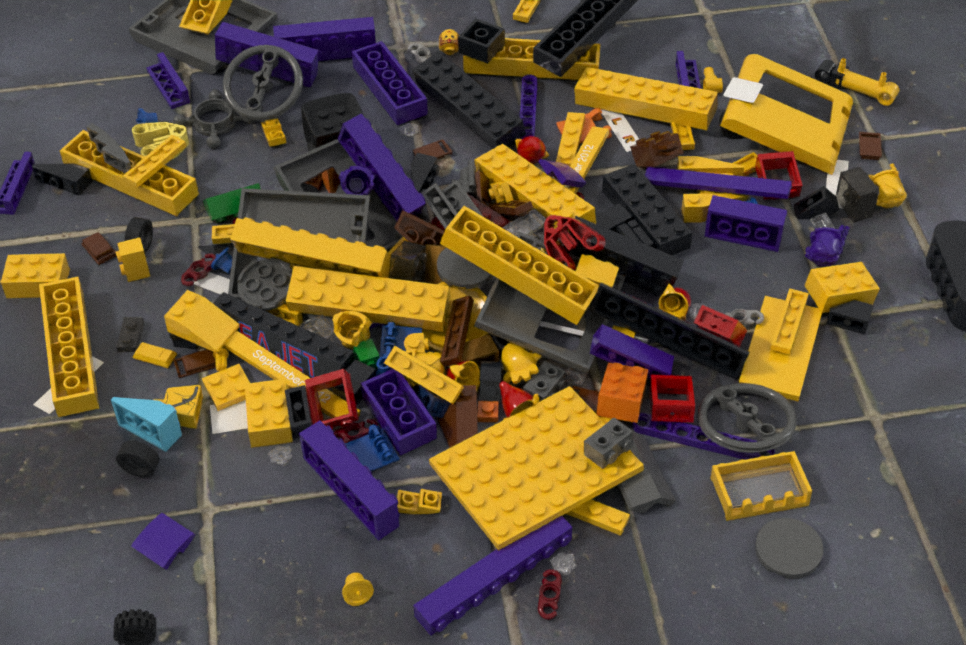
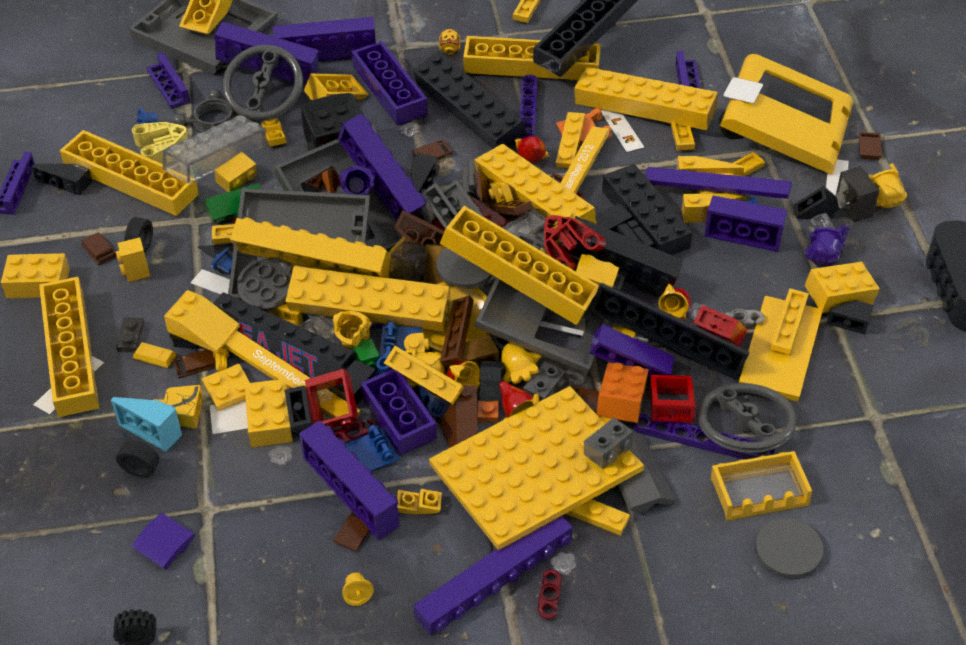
dark grey slope [87,123,131,173] -> none
yellow plate [123,135,187,188] -> none
dark red piece [181,253,216,286] -> none
light grey piece [408,43,431,63] -> none
black brick [458,18,505,64] -> none
dark purple slope [538,159,586,188] -> none
reddish brown brick [630,131,684,167] -> none
yellow pin [703,67,723,93] -> none
red window [755,151,803,200] -> none
yellow piece [815,58,900,106] -> none
none -> clear brick [163,115,266,183]
none -> yellow brick [215,152,257,192]
none -> yellow slope [304,74,369,101]
none -> reddish brown piece [333,510,370,551]

